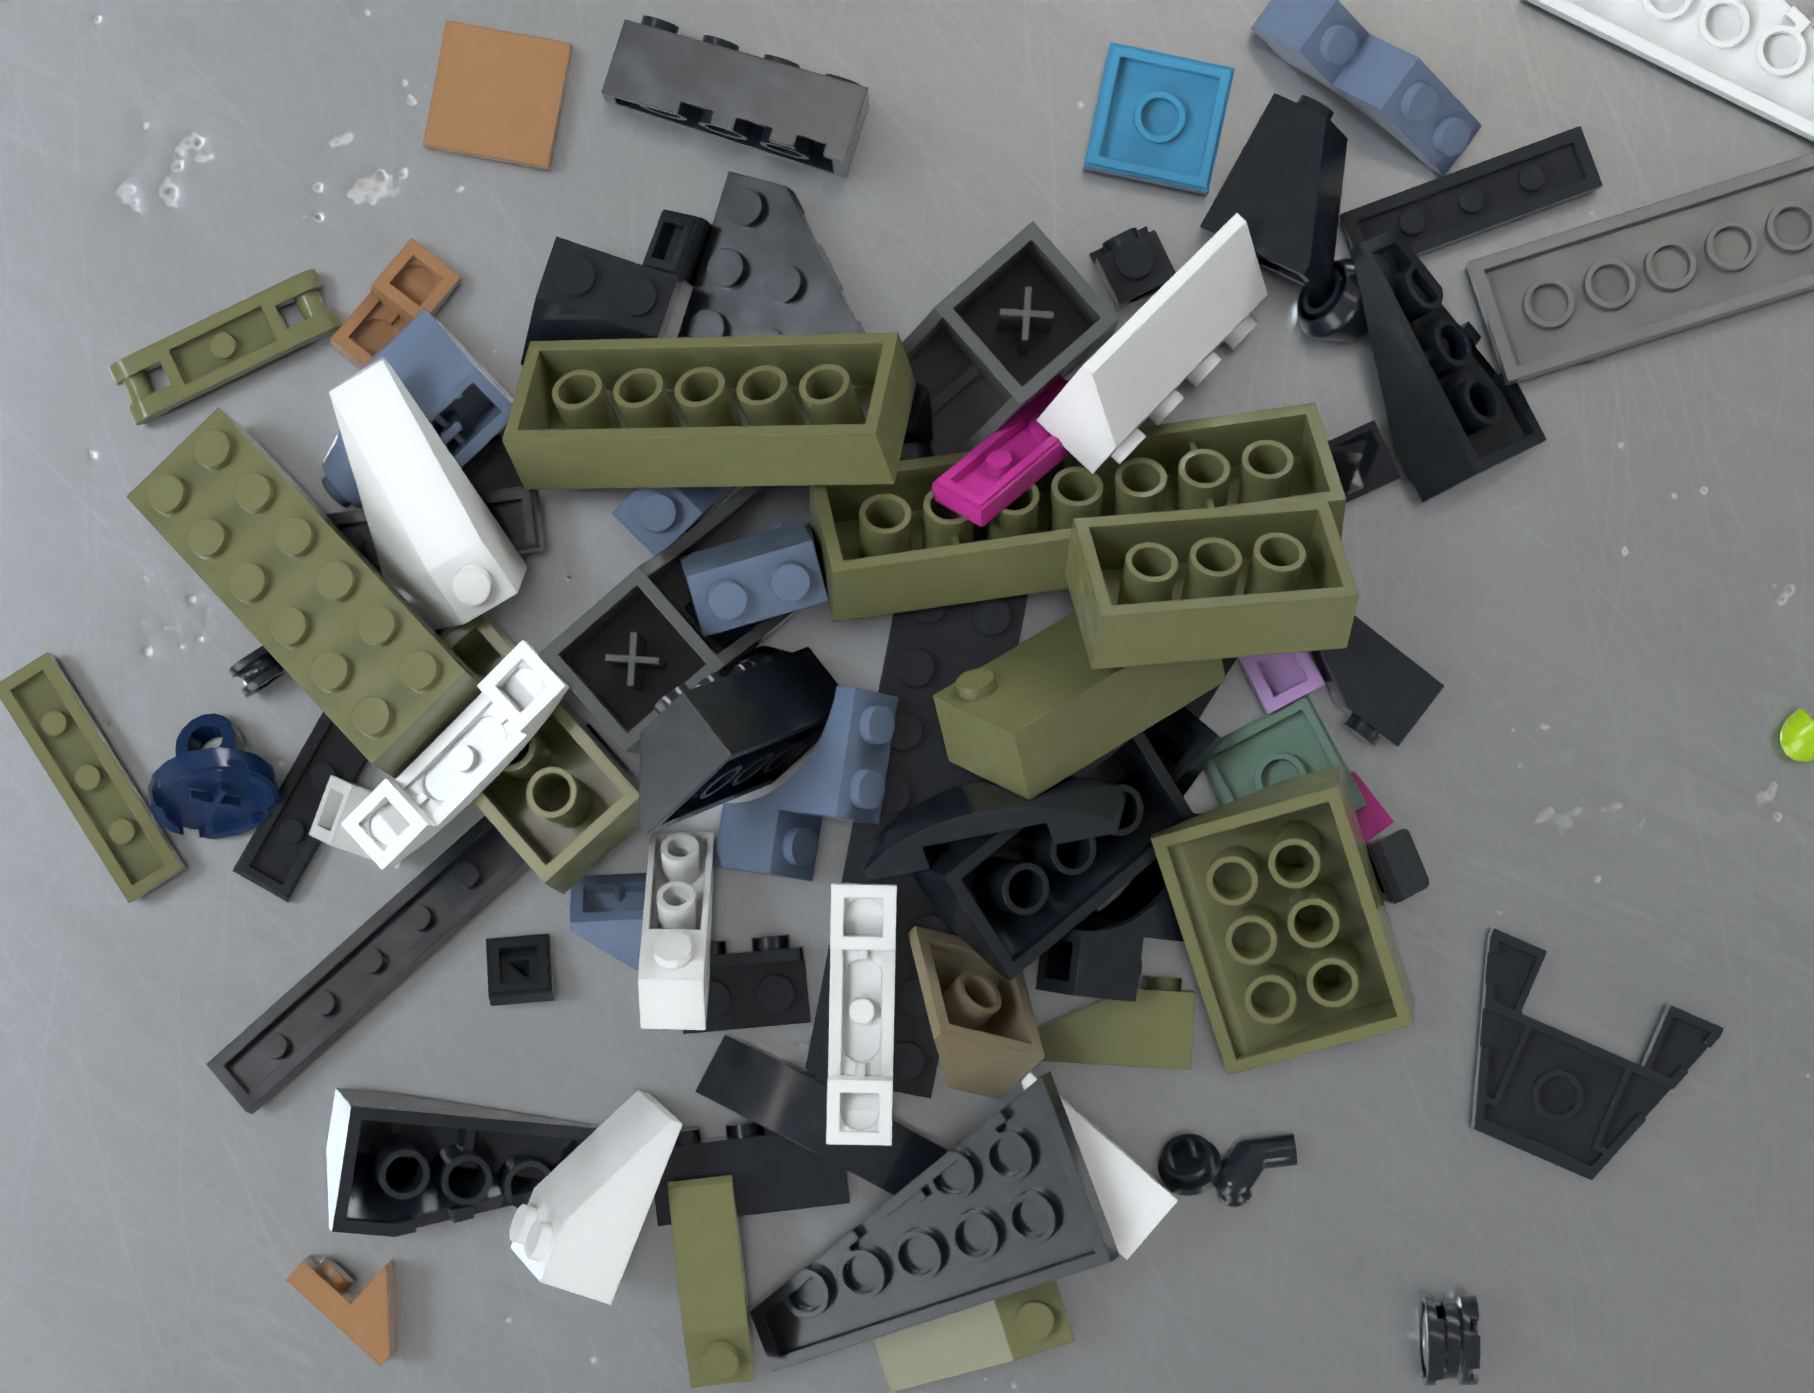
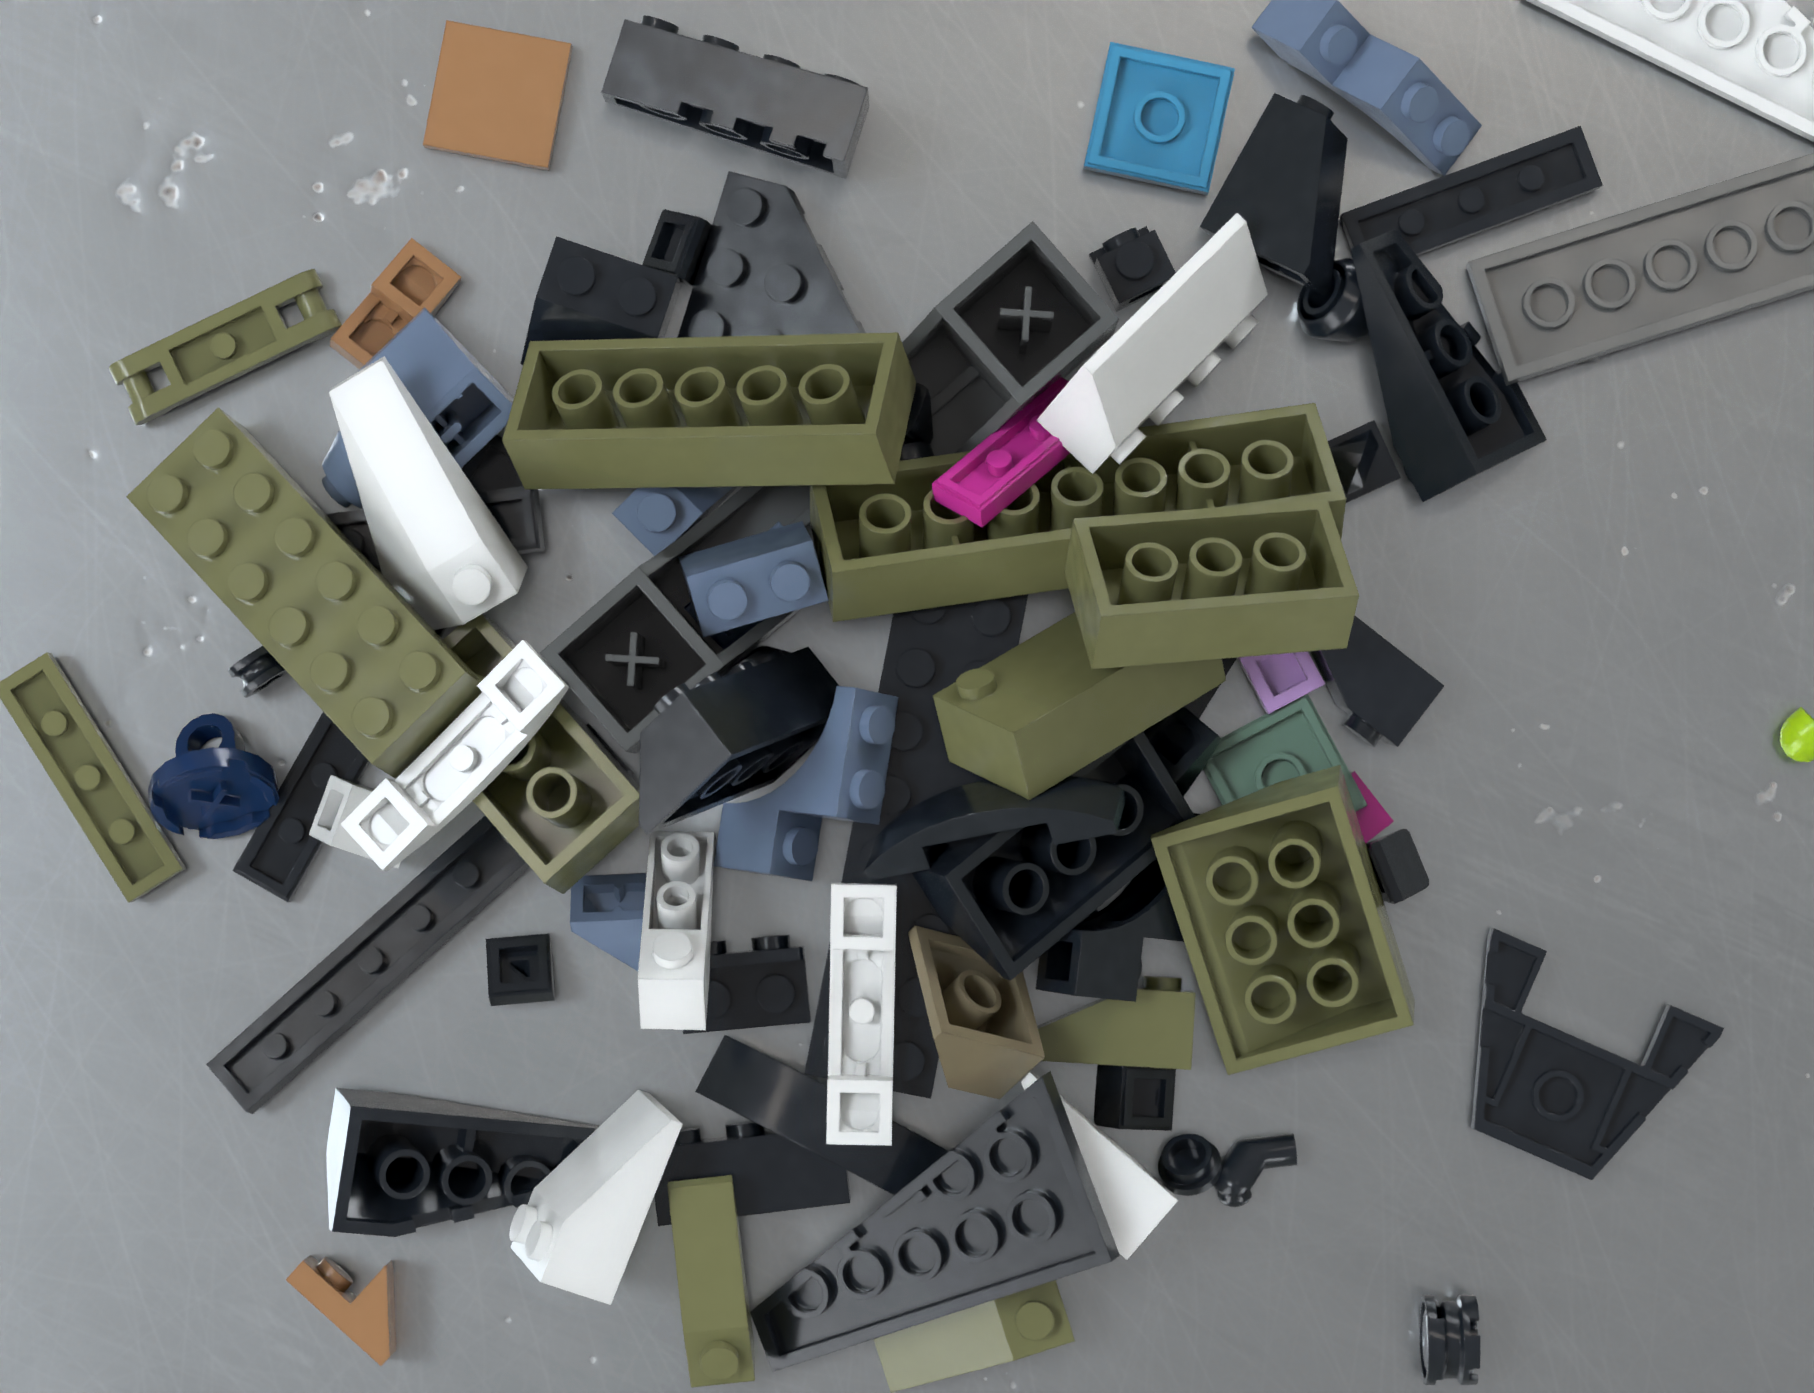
none -> black slope [1094,1064,1176,1131]

